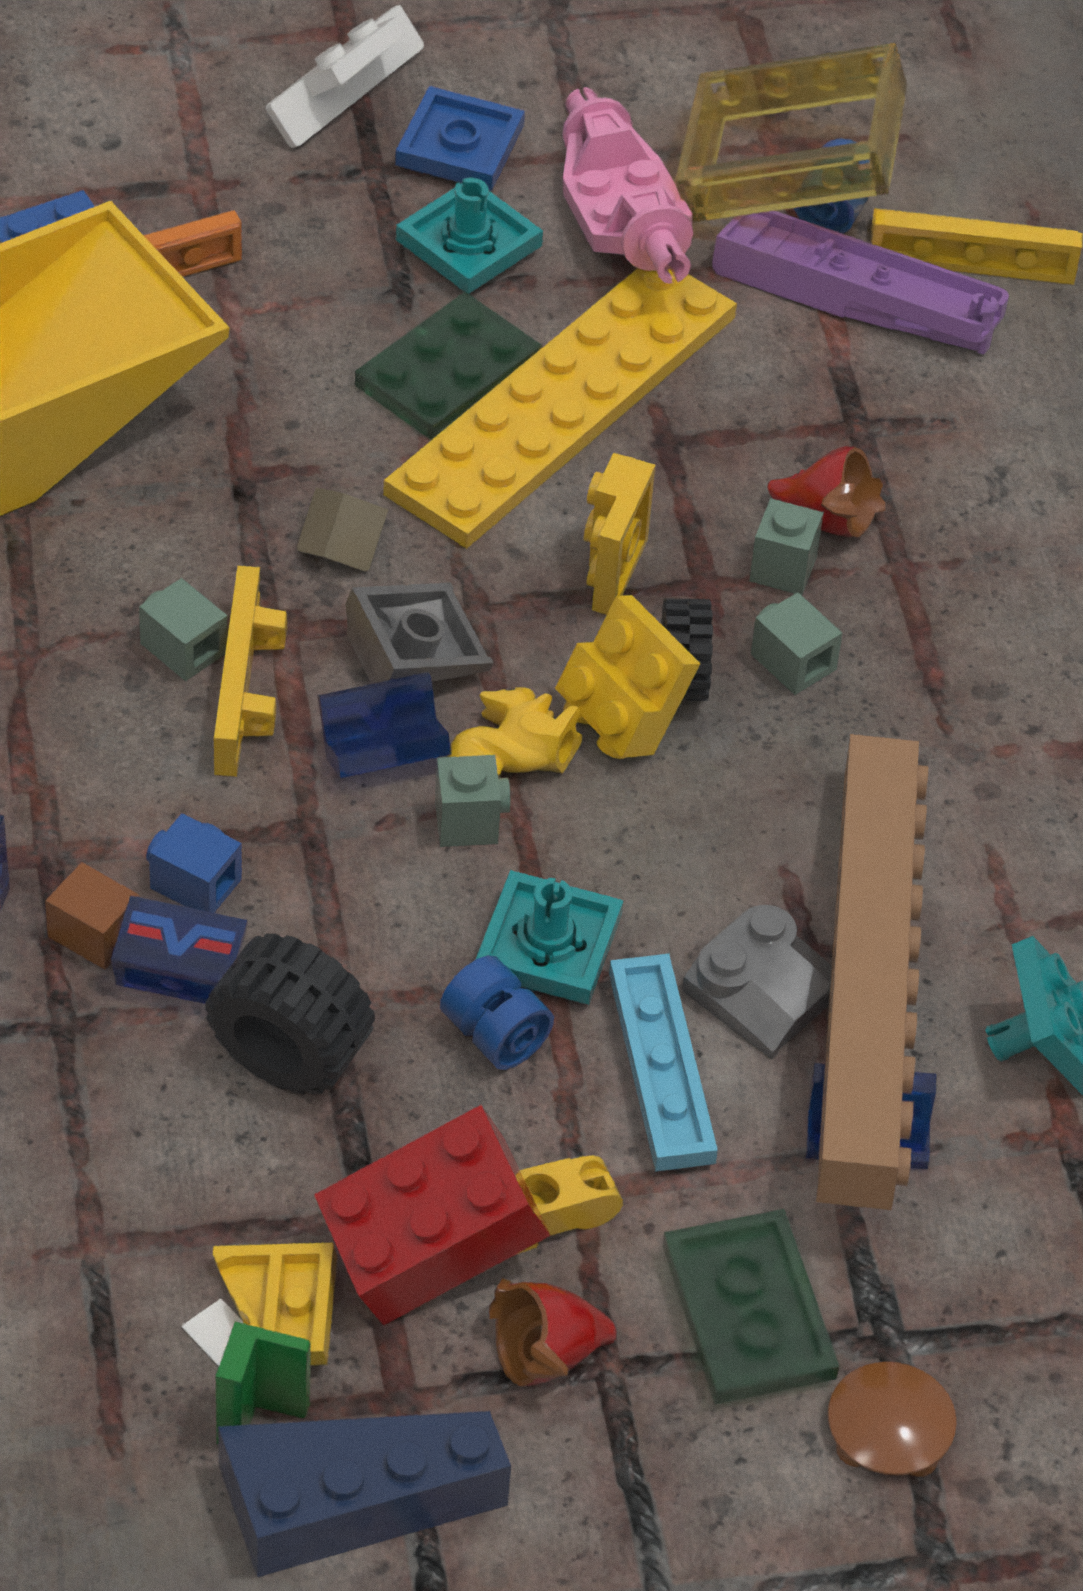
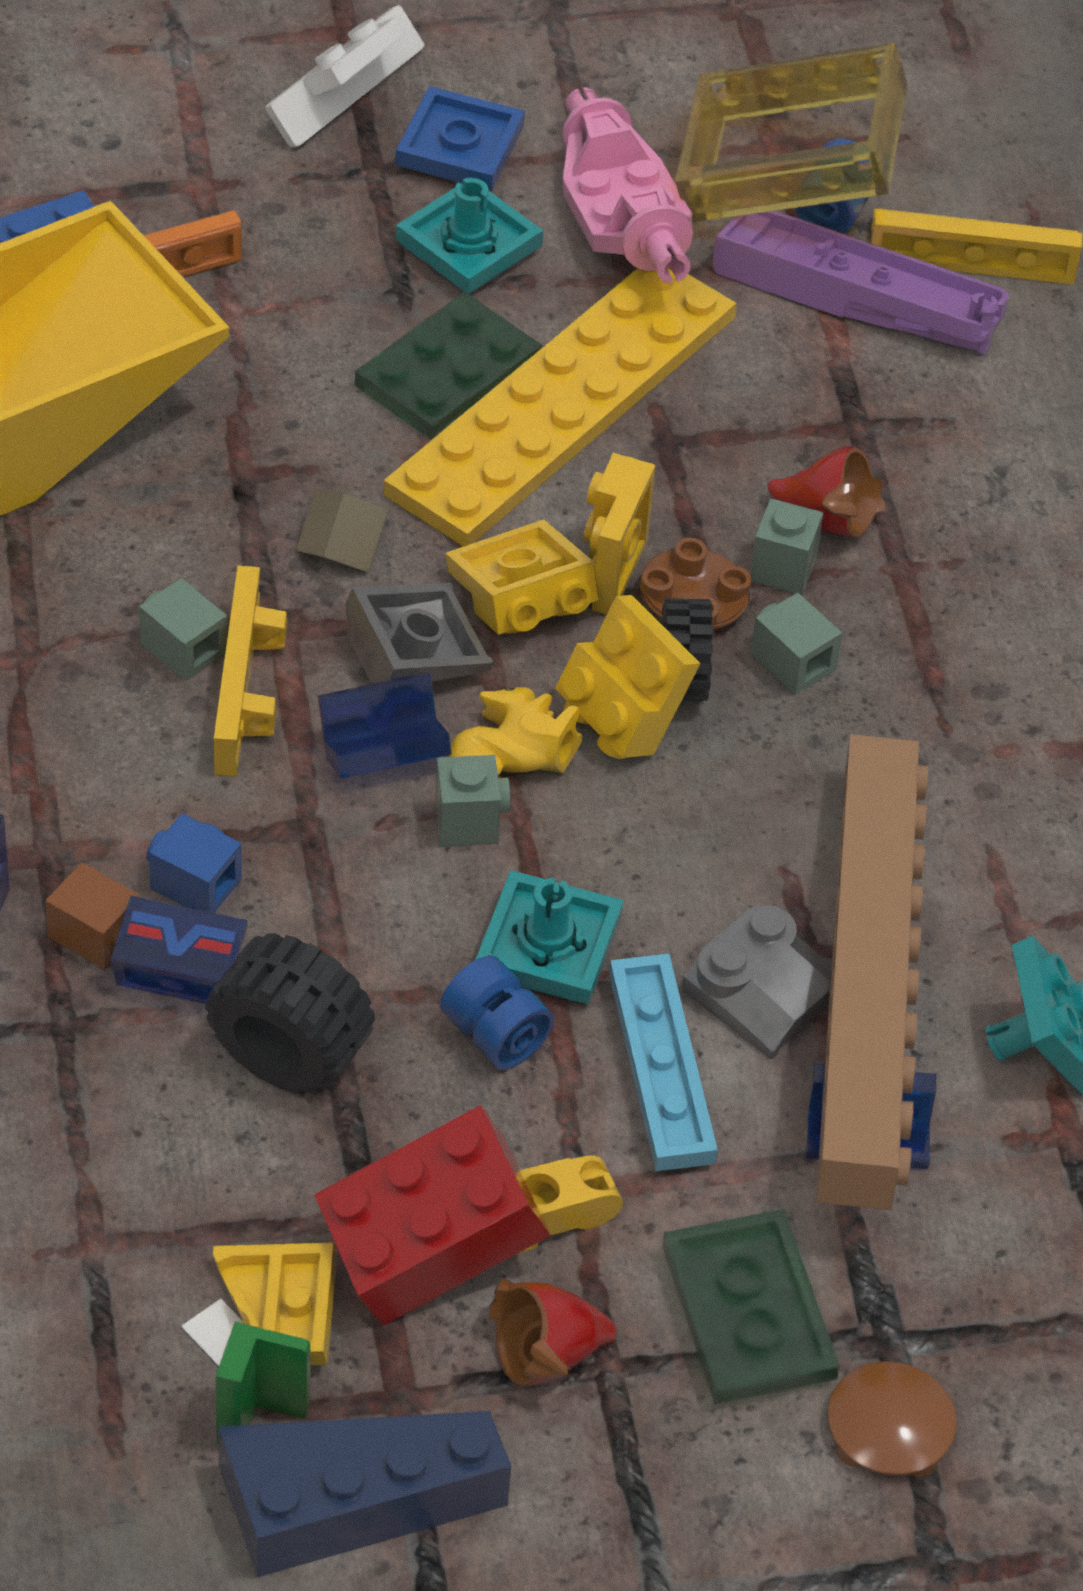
none -> yellow plate [445,519,598,635]
none -> dark orange dish [639,538,751,630]

